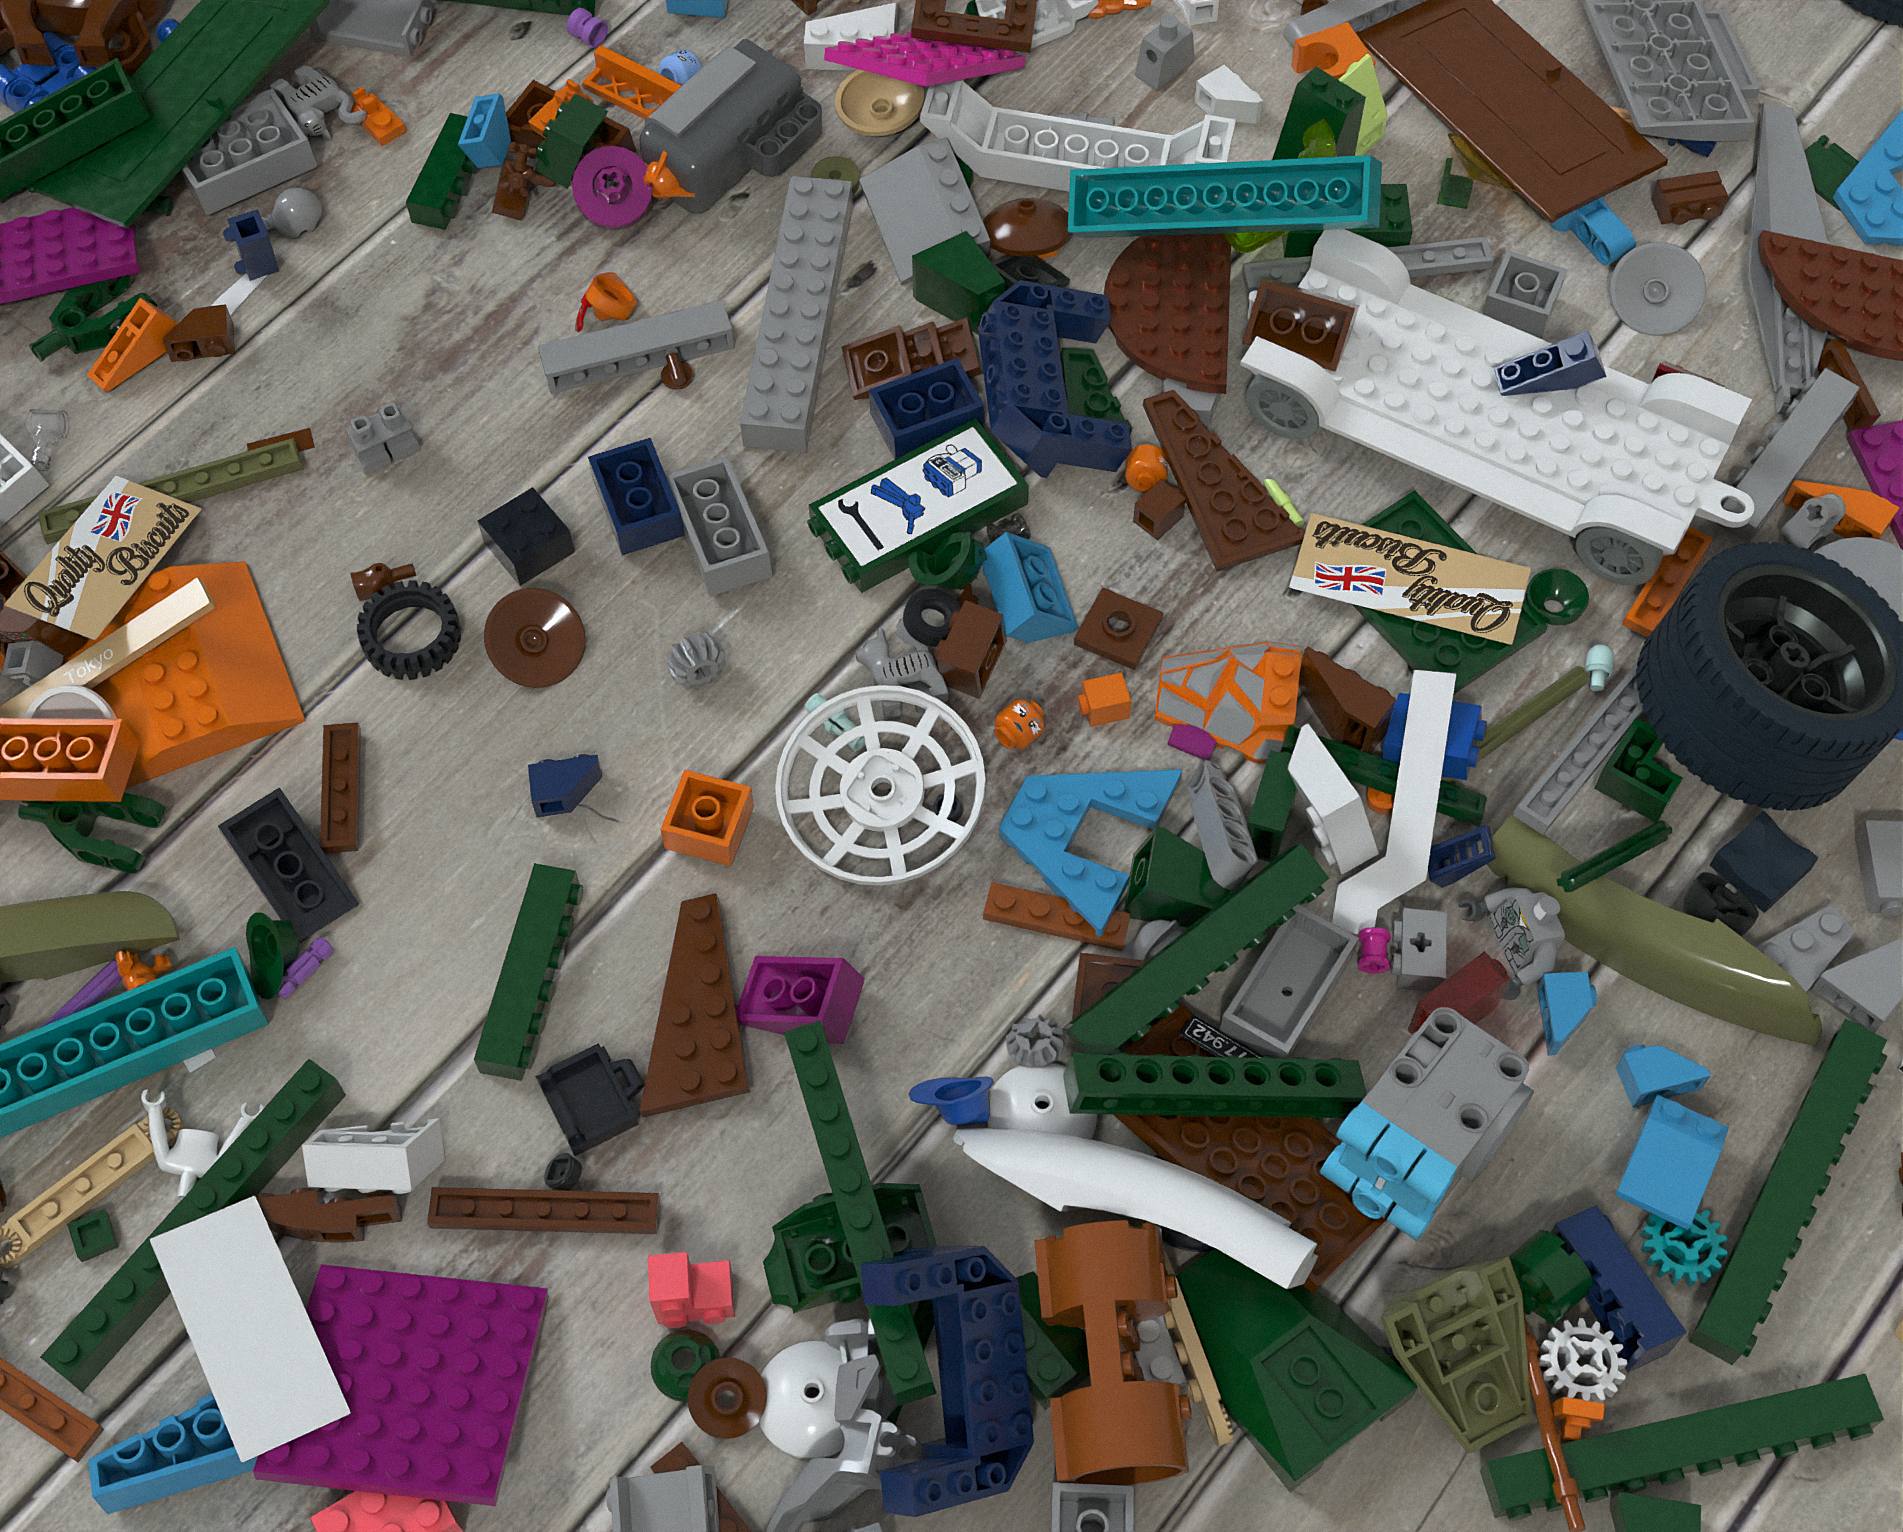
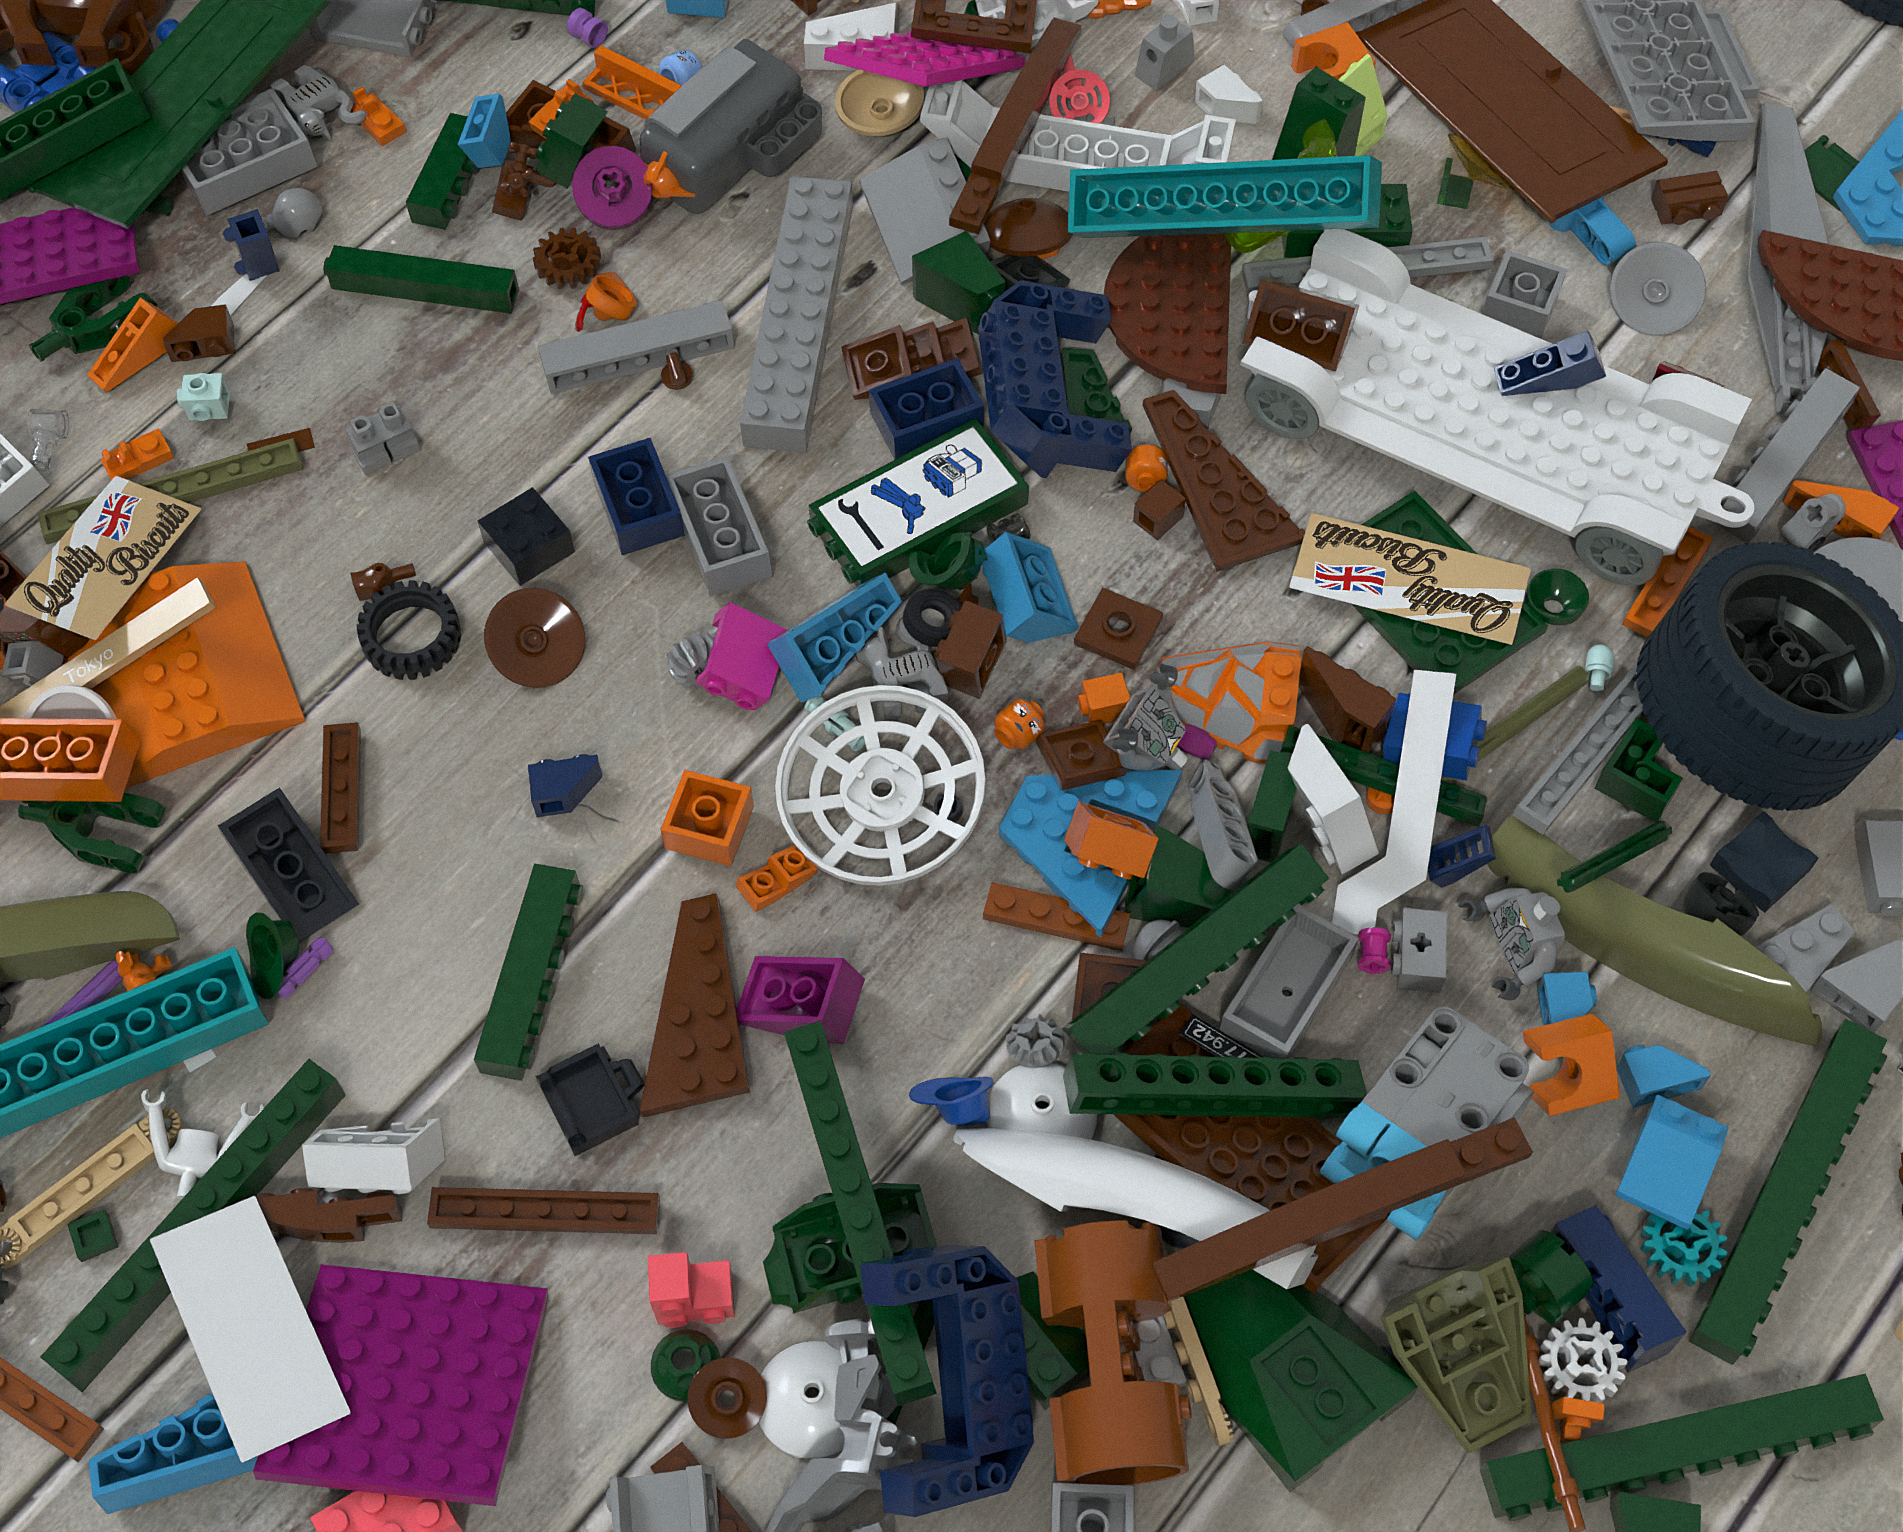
pearl dark grey tile [544,1153,582,1191] -> none
olive piece [811,156,860,196] -> none
yellowish green piece [1264,479,1305,528] -> none
clear red brick [1408,951,1510,1035] -> none
none -> orange plate [100,428,174,481]
none -> light aqua brick [177,373,230,421]
none -> dark green brick [323,245,519,314]
none -> reddish brown gear [533,227,601,289]
none -> dark pink panel [696,602,787,710]
none -> orange slope [736,845,818,912]
none -> dark azure wedge [767,573,902,702]
none -> reddish brown slope [949,17,1082,235]
none -> reddish brown plate [1036,720,1127,791]
none -> coral dish [1049,53,1110,124]
none -> orange brick [1064,801,1159,880]
none -> light grey torso [1103,664,1188,771]
none -> reddish brown slope [1151,1117,1533,1302]
none -> orange piece [1522,1013,1620,1116]

